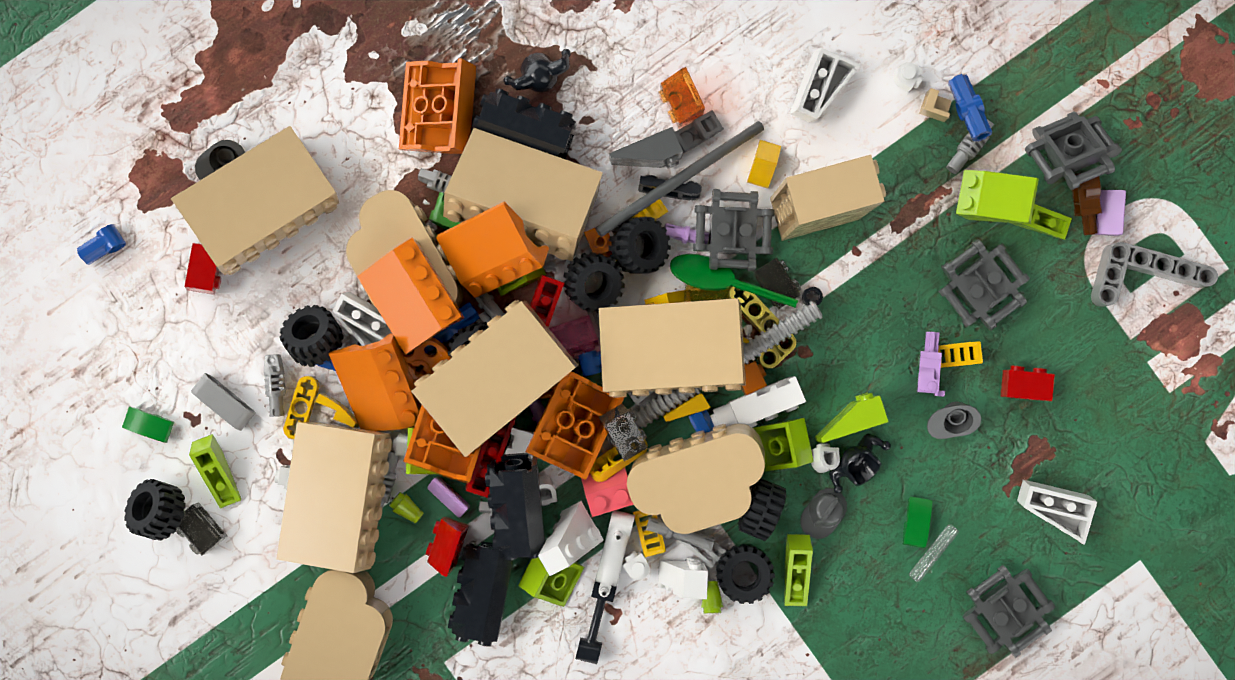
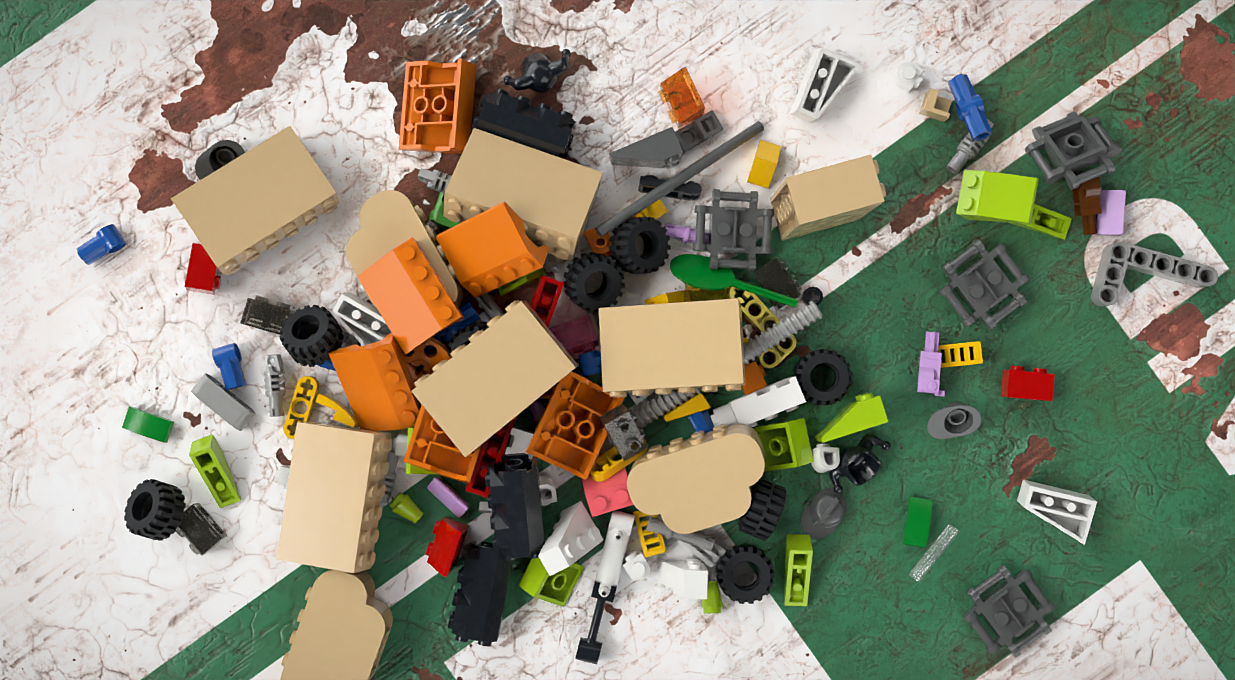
none -> blue piece [212,343,247,390]
none -> clear smoke brick [240,295,296,335]
none -> black tyre [793,349,853,406]

